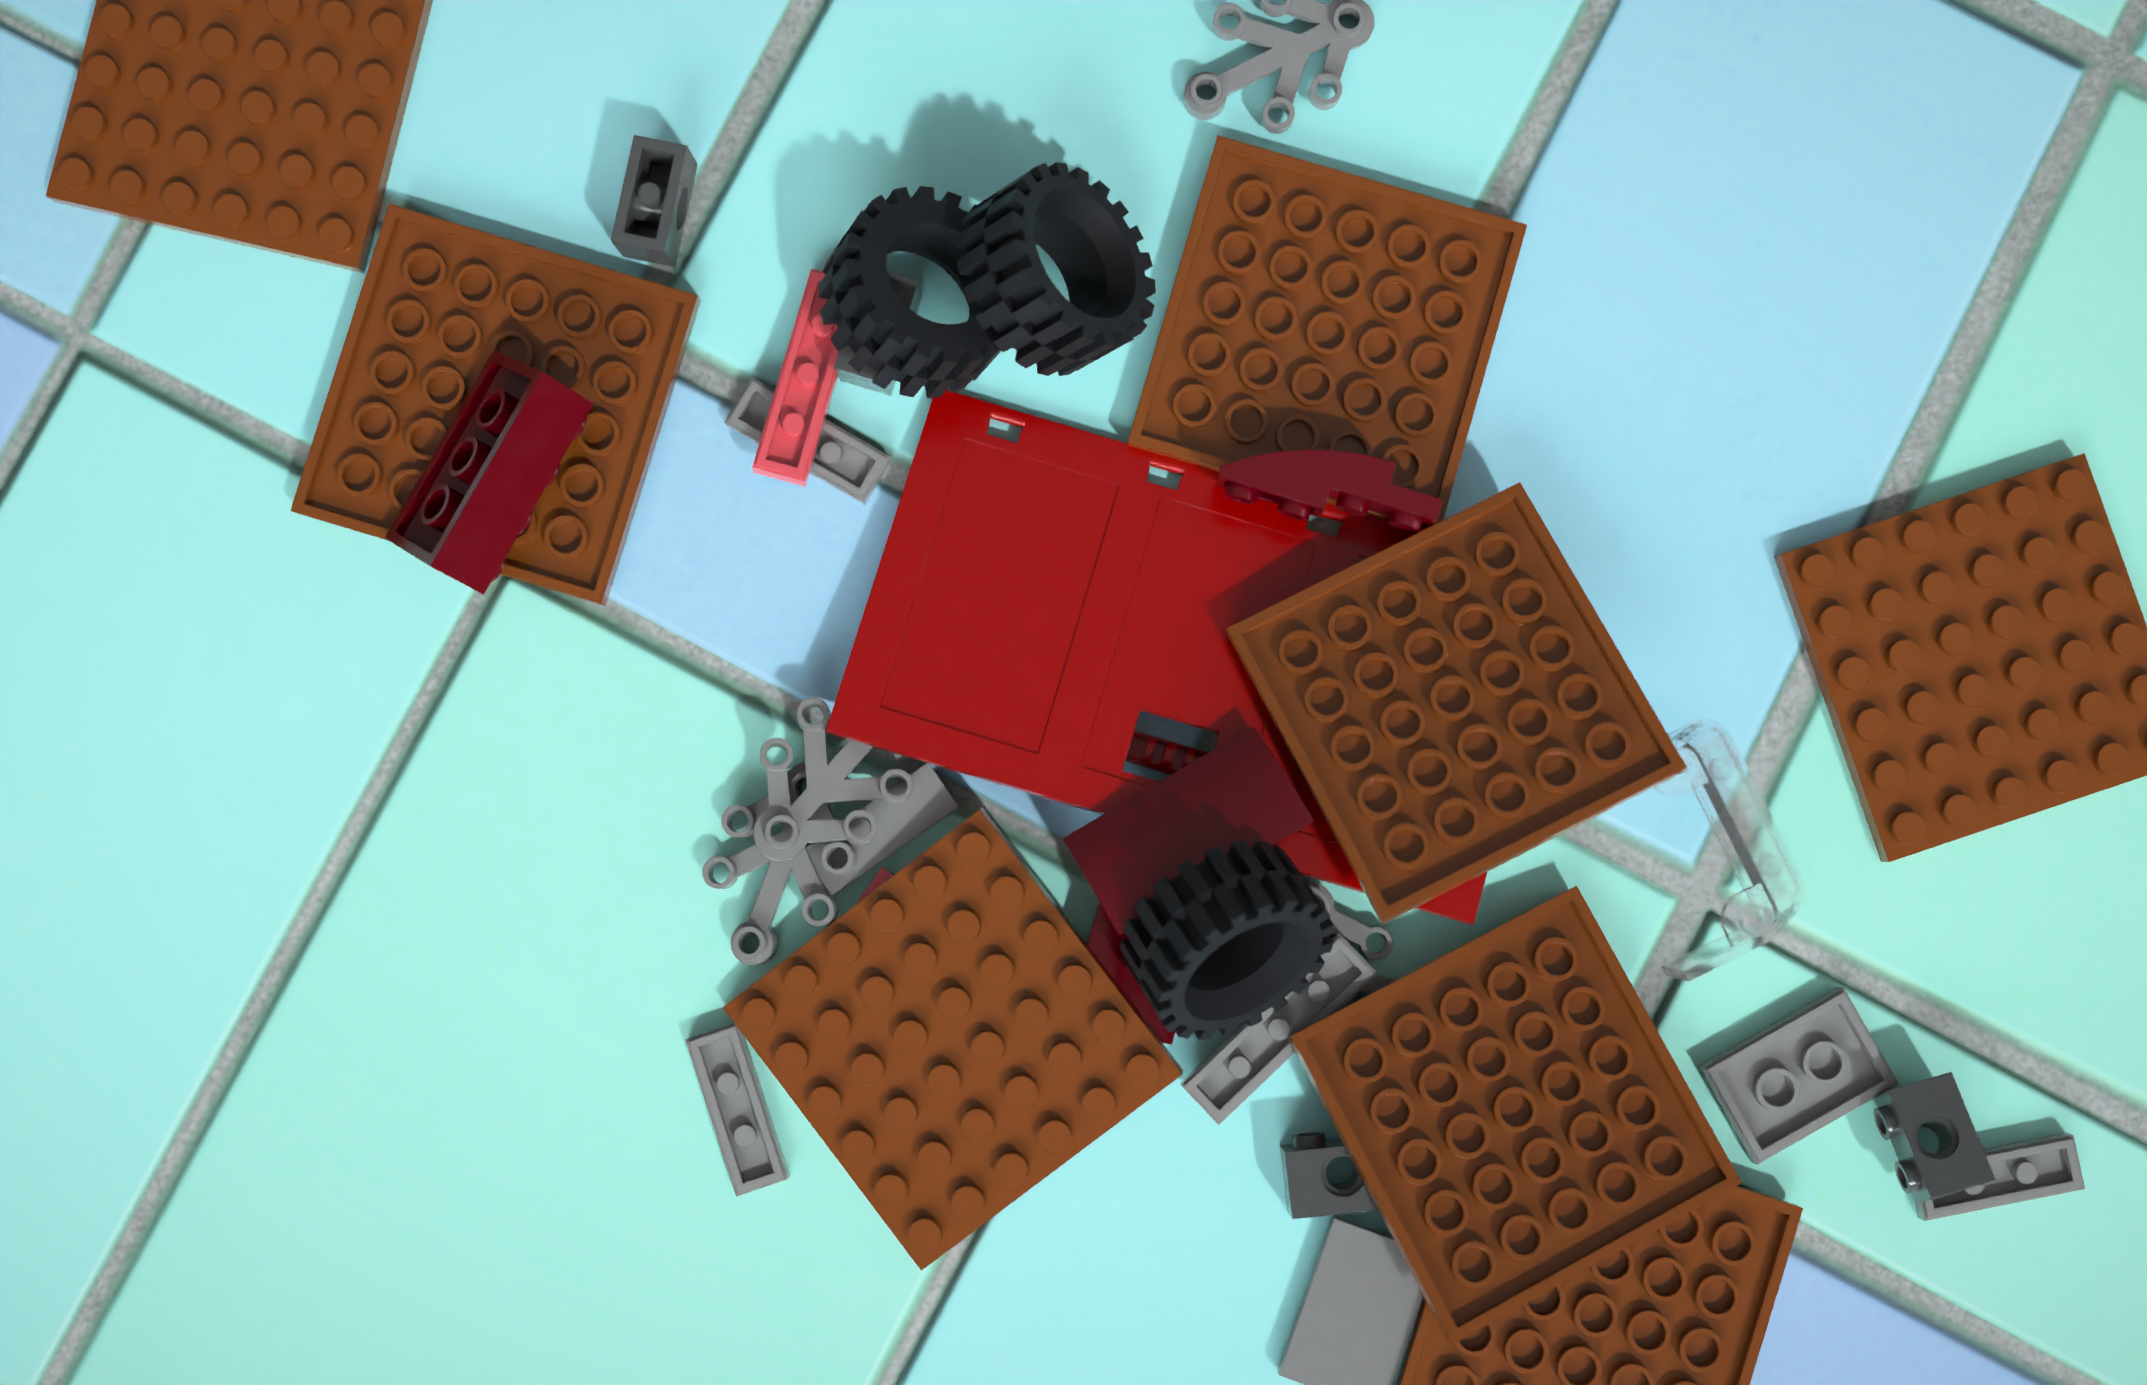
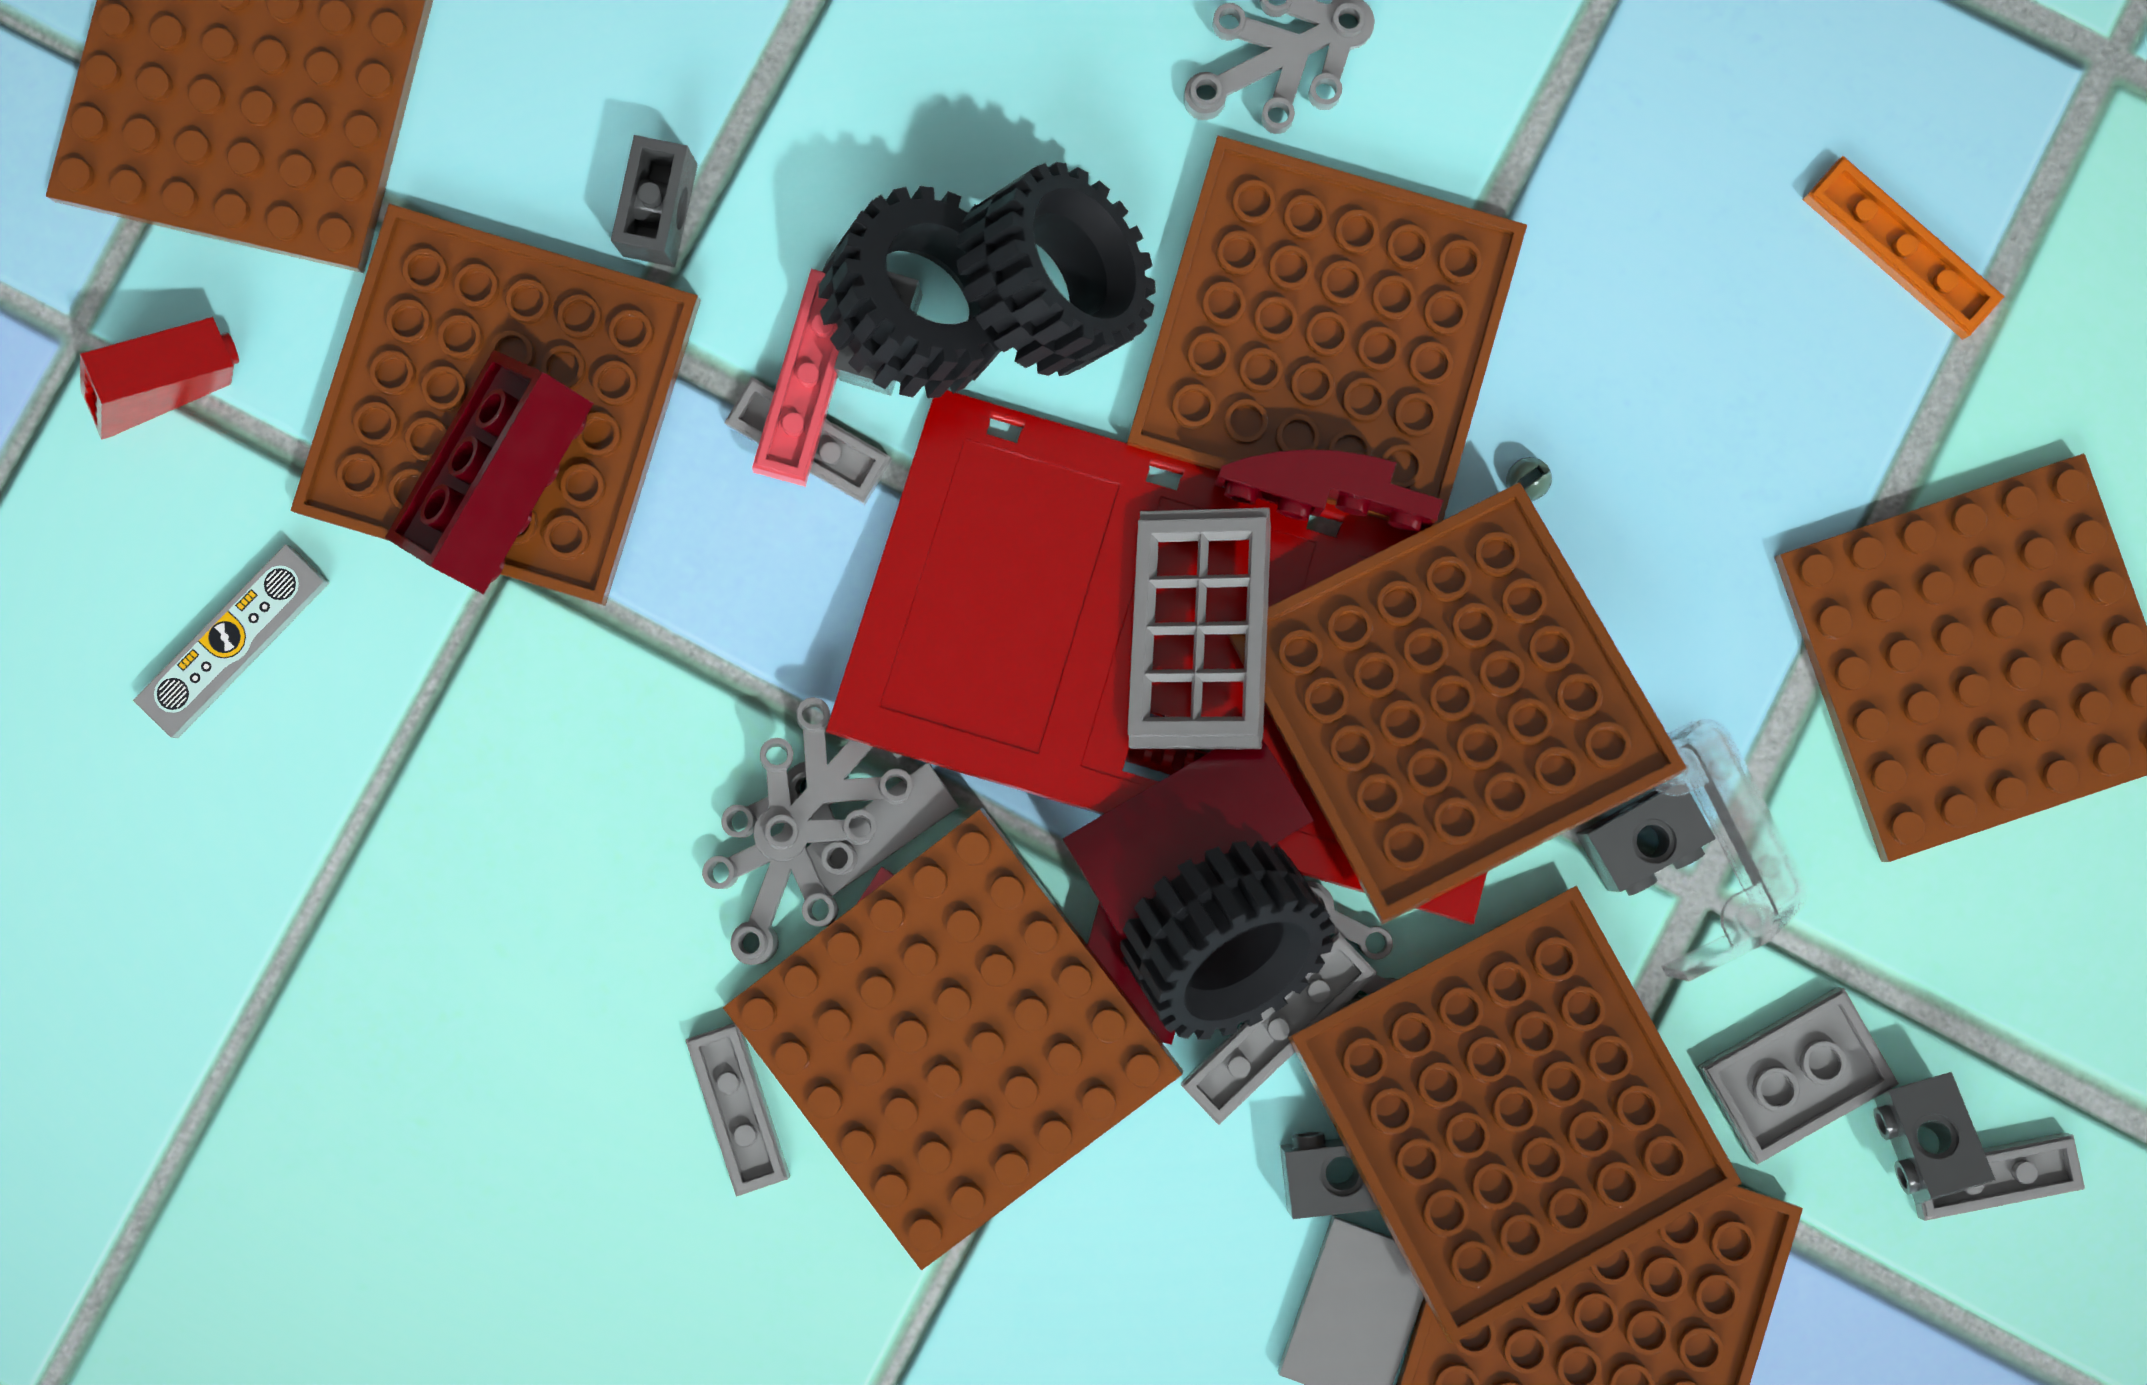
none -> red slope [80,317,239,440]
none -> tile [133,544,330,739]
none -> light grey piece [1128,508,1271,749]
none -> sand green hinge [1506,457,1552,502]
none -> dark grey brick [1576,781,1716,896]
none -> orange tile [1802,156,2005,340]

